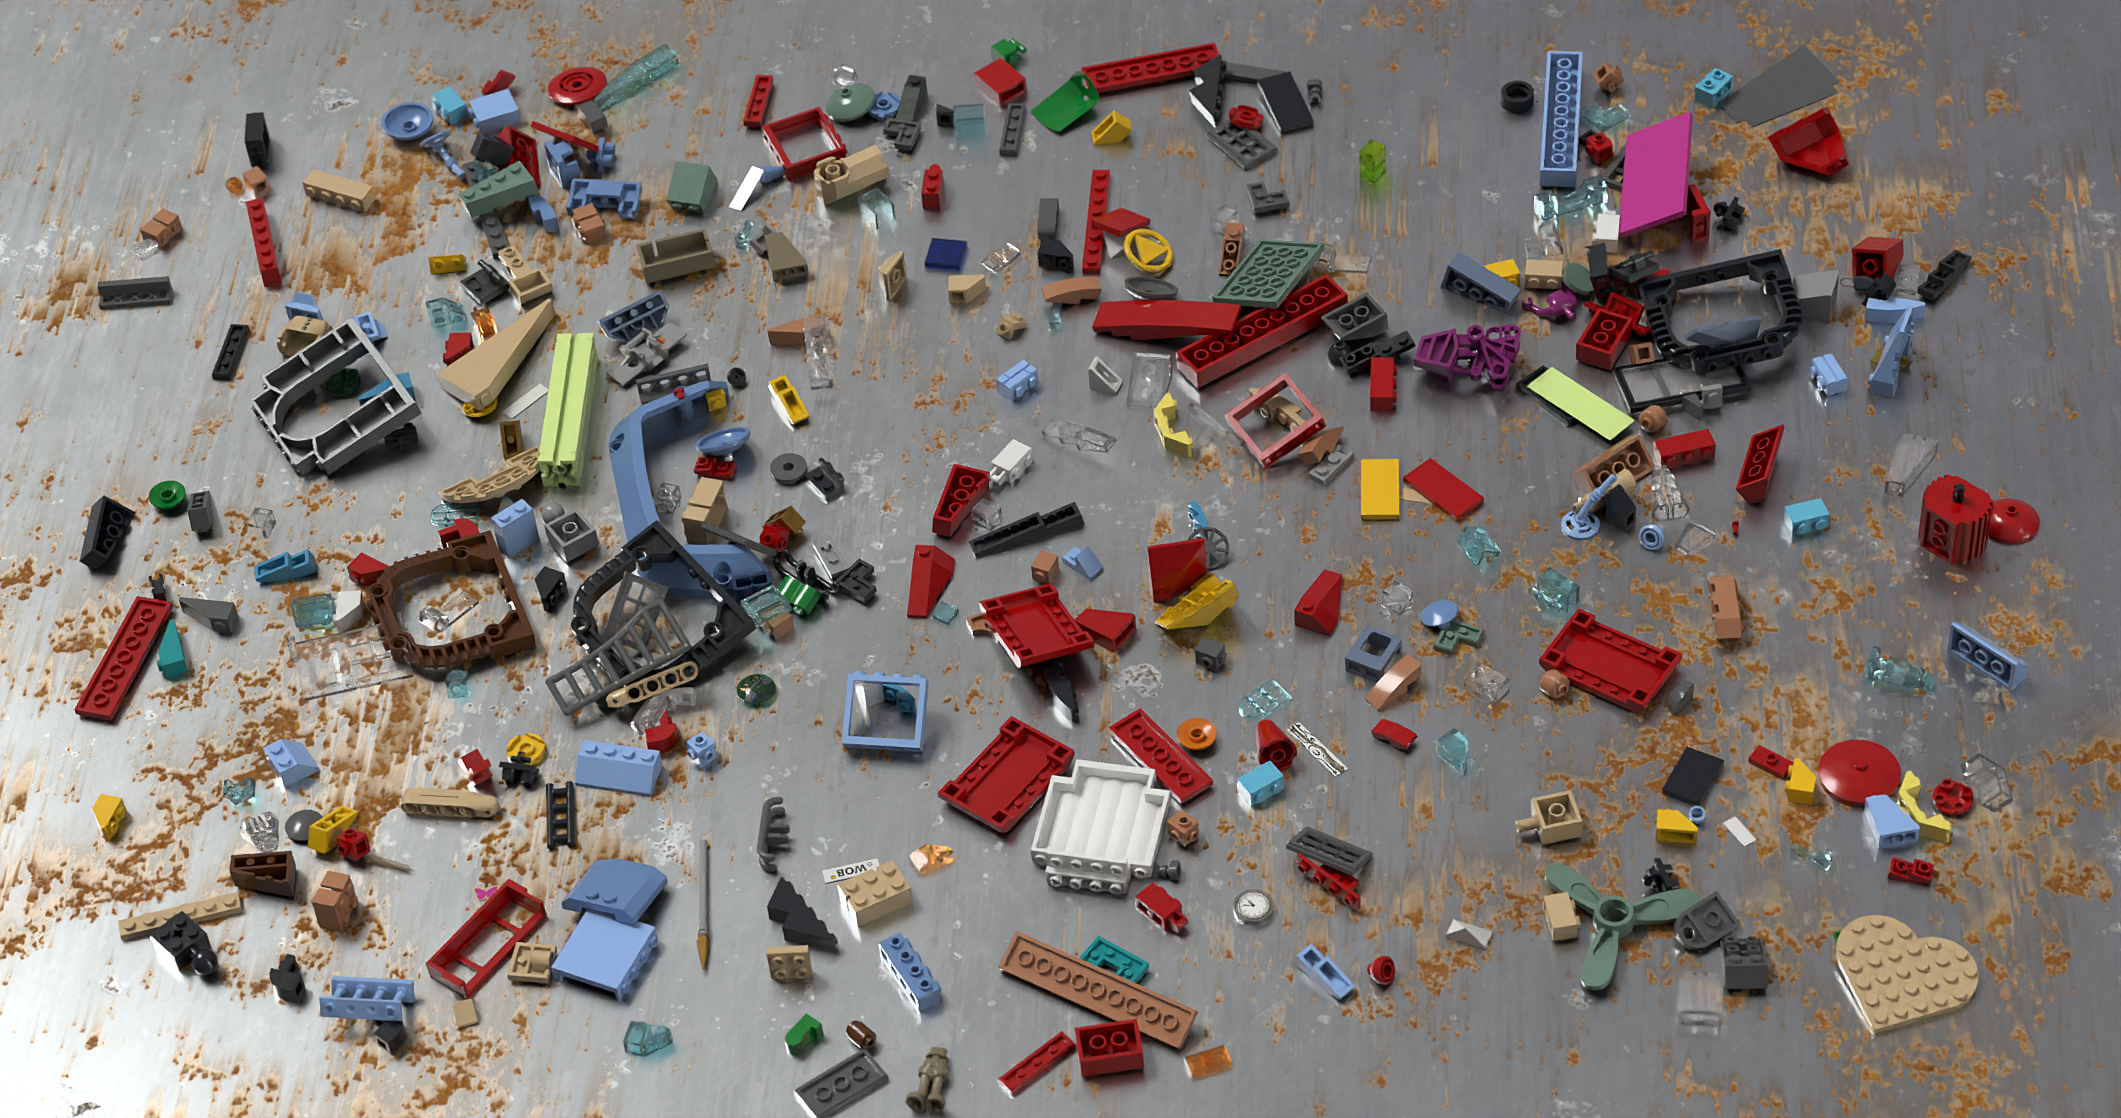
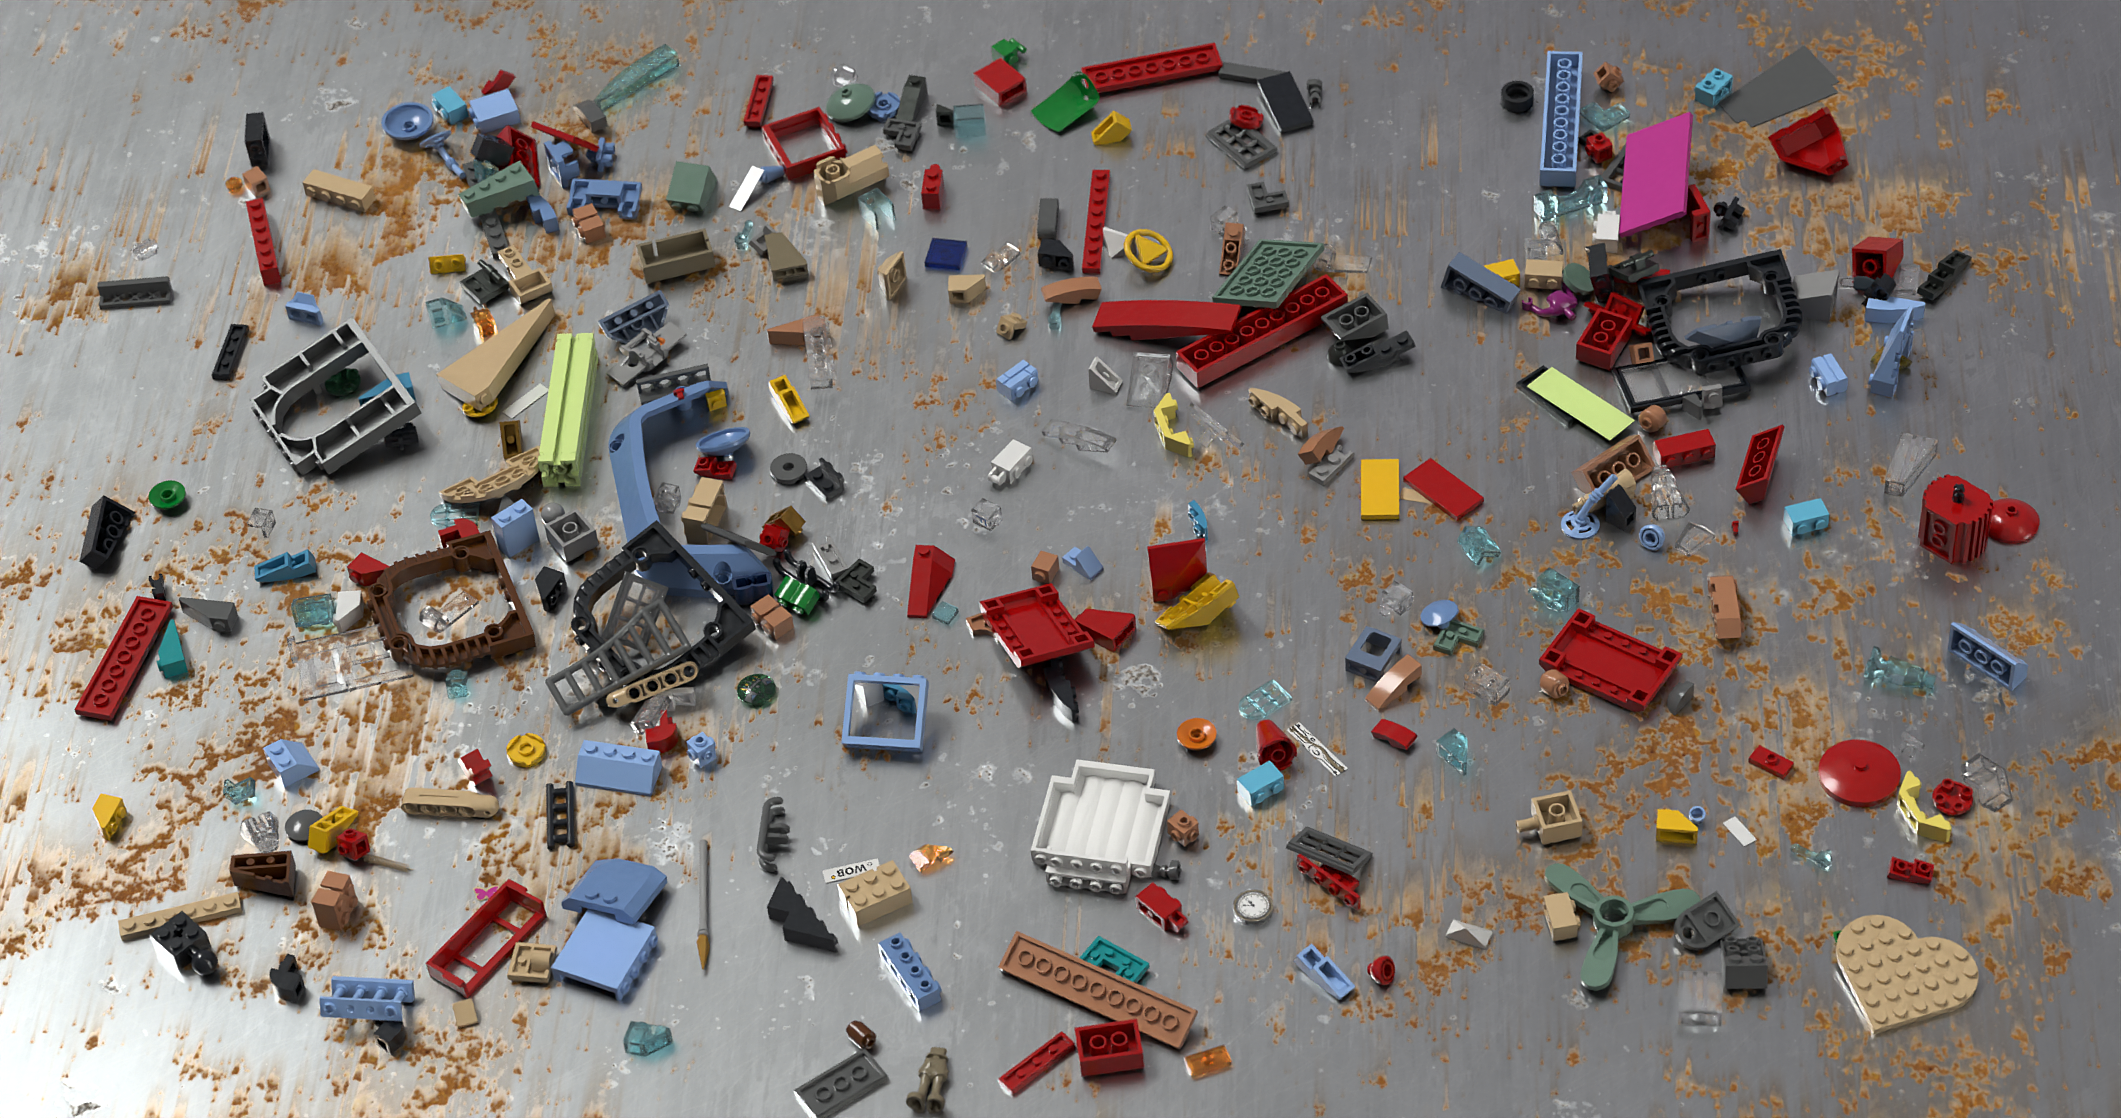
nougat piece [140,208,182,249] -> none
dark grey slope [187,491,212,533] -> none
tan piece [277,316,333,357] -> none
light blue slope [353,312,388,342] -> none
red slope [443,332,474,367] -> none
black hips [499,751,539,784] -> none
red piece [548,67,607,105] -> none
pearl dark grey tile [727,367,746,387] -> none
clear light blue plate [740,584,792,628] -> none
tan plate [766,945,813,979] -> none
green leg [785,1013,824,1055] -> none
red wedge [932,464,990,537] -> none
red slope [938,716,1075,833] -> none
black slope [968,502,1084,557] -> none
dark grey tile [999,103,1026,156] -> none
red tile [1091,208,1151,237] -> none
red plate [1109,708,1213,804] -> none
dark grey dish [1124,277,1178,300] -> none
dark grey wheel [1188,527,1229,569] -> none
black slope [1189,55,1227,127] -> none
dark grey brick [1195,637,1227,670] -> none
window [1225,373,1326,469] -> none
red wedge [1294,569,1342,636] -> none
clear neon green piece [1359,139,1386,184] -> none
red brick [1370,357,1397,411] -> none
magenta piece [1413,324,1521,390] -> none
black hips [1643,858,1680,894] -> none
black tile [1662,747,1724,806] -> none
yellow slope [1785,758,1816,805] -> none
light blue slope [1864,794,1920,848] -> none

